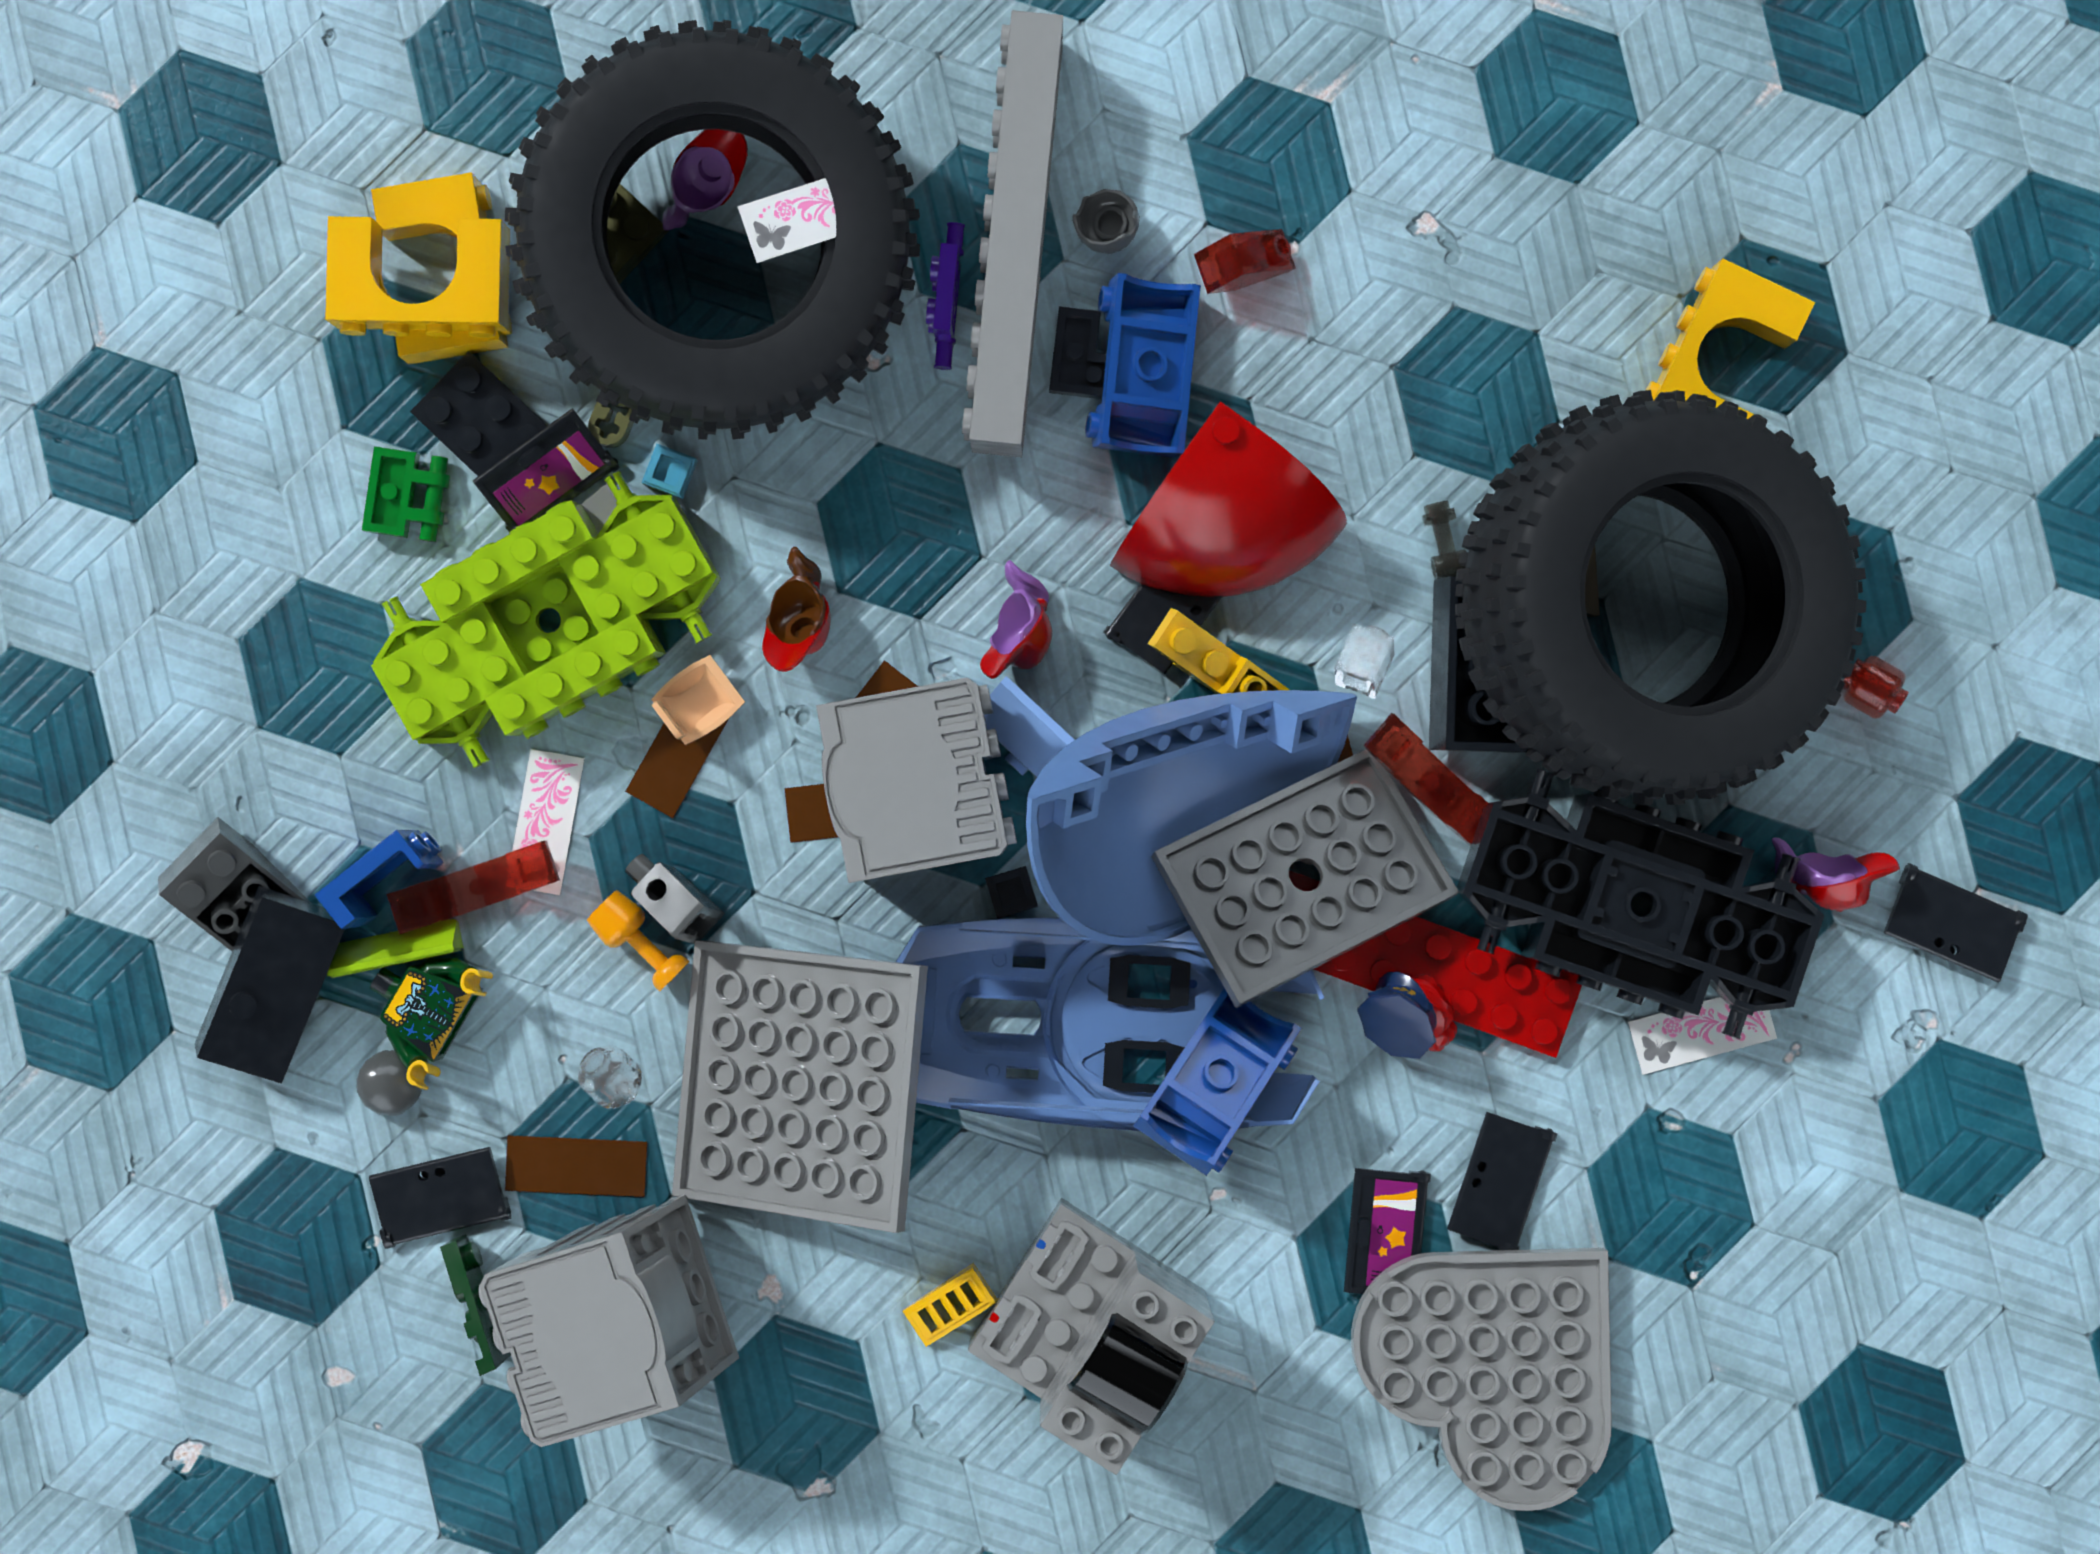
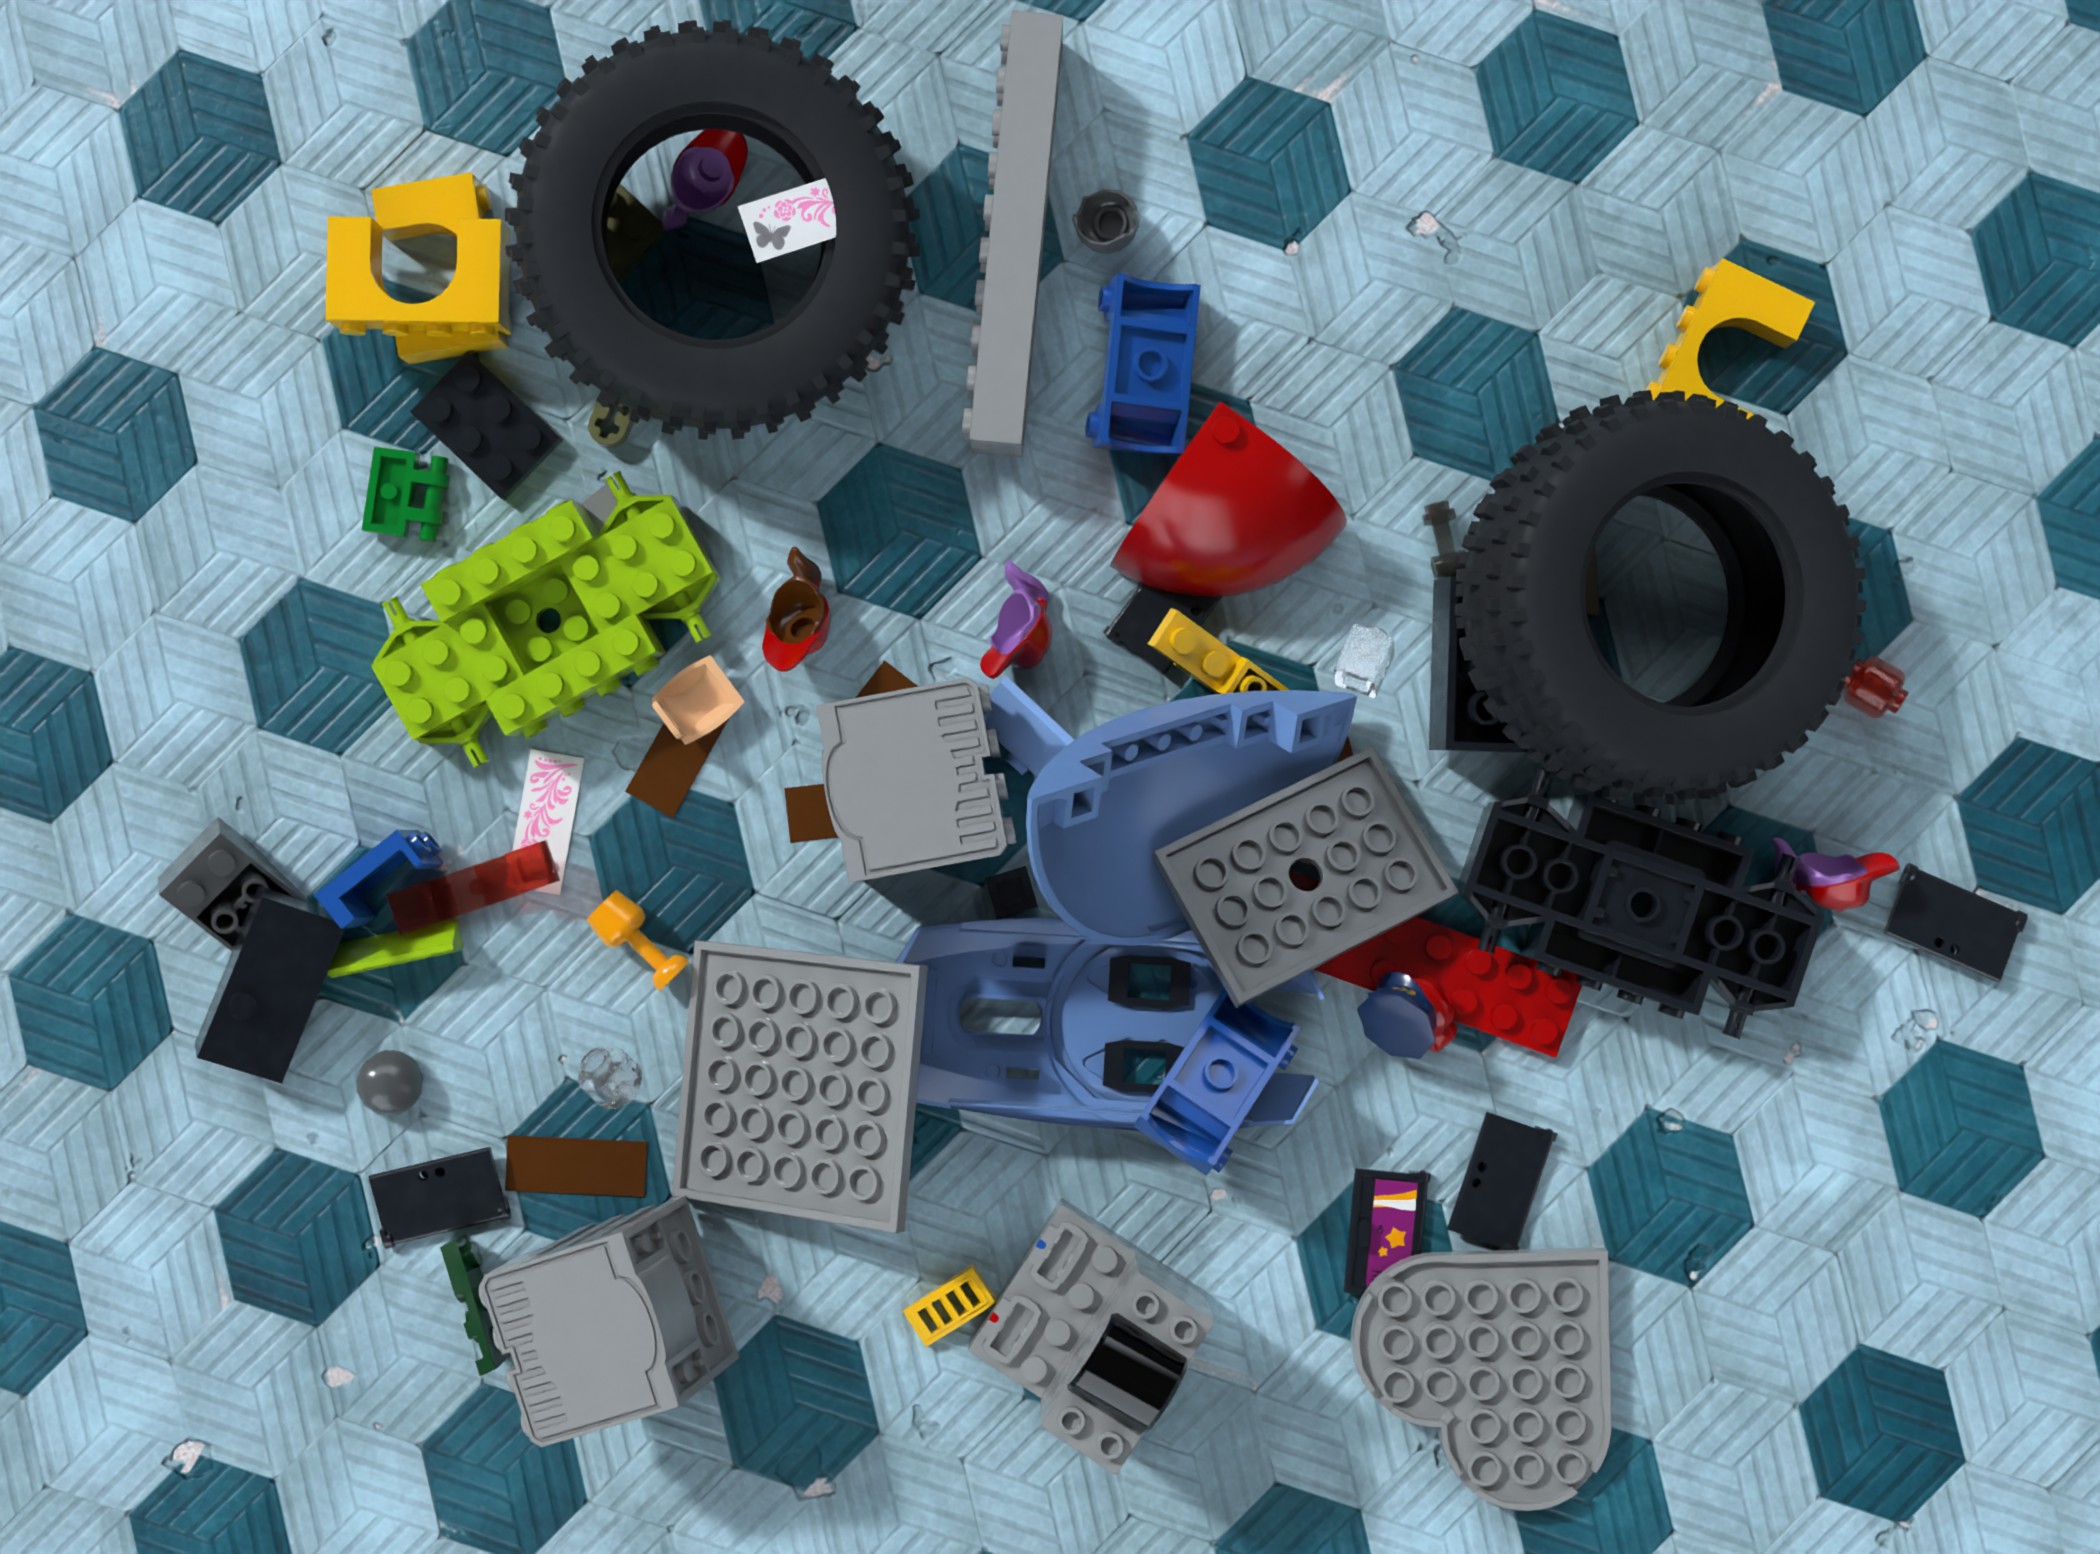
torso [370,958,493,1090] -> none
door [472,408,620,532] -> none
dark grey torso [625,854,725,944] -> none
medium azure tile [641,444,698,500] -> none
dark purple plate [926,222,965,370] -> none
black plate [1049,306,1106,399] -> none
clear red slope [1194,229,1296,294] -> none
clear red slope [1363,713,1488,846] -> none
white sticker [1628,997,1777,1075] -> none

